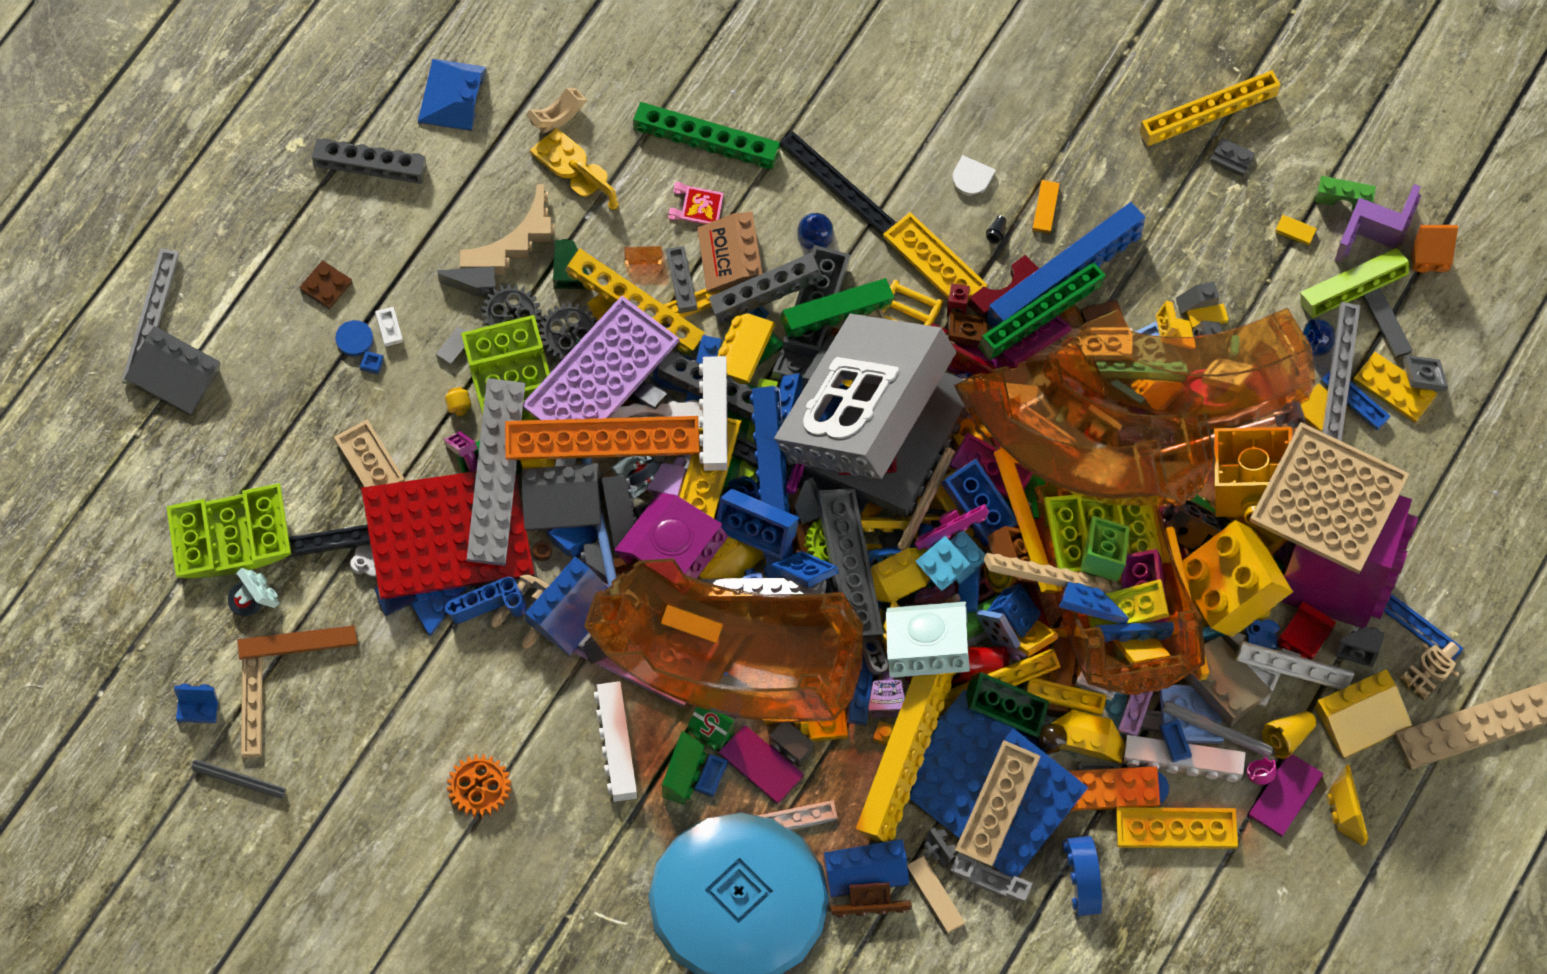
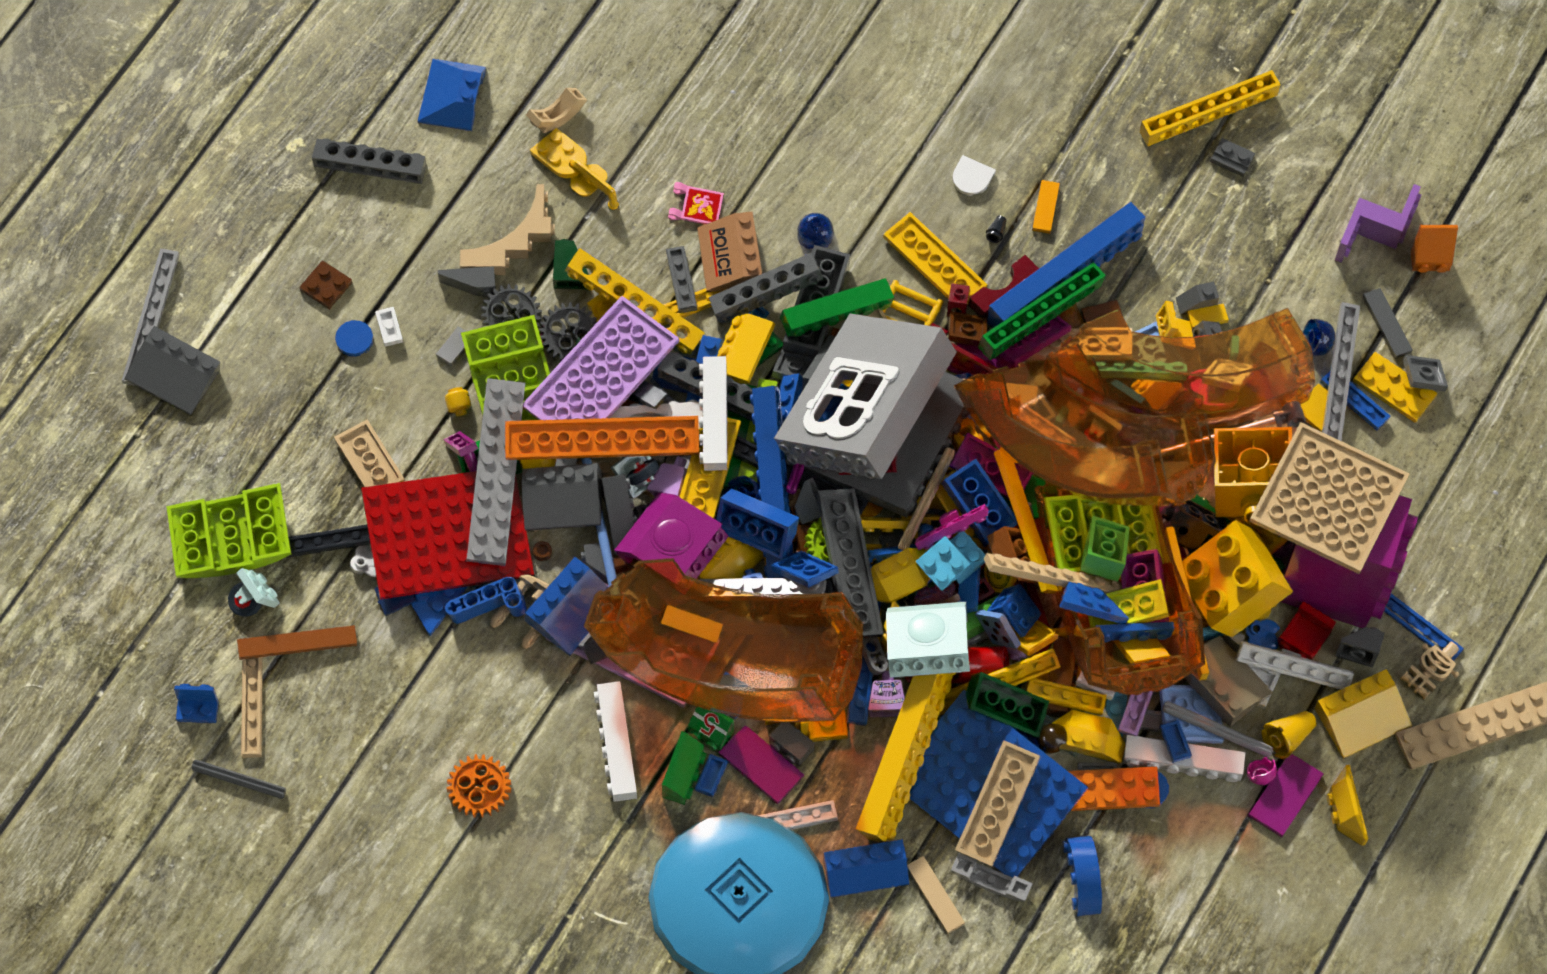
blue tile [360,351,384,375] -> none
blue slope [546,526,598,558] -> none
clear orange slope [624,246,662,265] -> none
green brick [633,102,780,169] -> none
black tile [780,131,897,236] -> none
reddish brown bracket [830,882,912,917] -> none
yellow plate [873,721,894,745] -> none
dark grey hips [923,828,959,868] -> none
yellow plate [1116,807,1238,849] -> none
yellow tile [1275,214,1317,246] -> none
lime brick [1300,248,1409,319] -> none
bright green arch [1315,176,1376,210] -> none

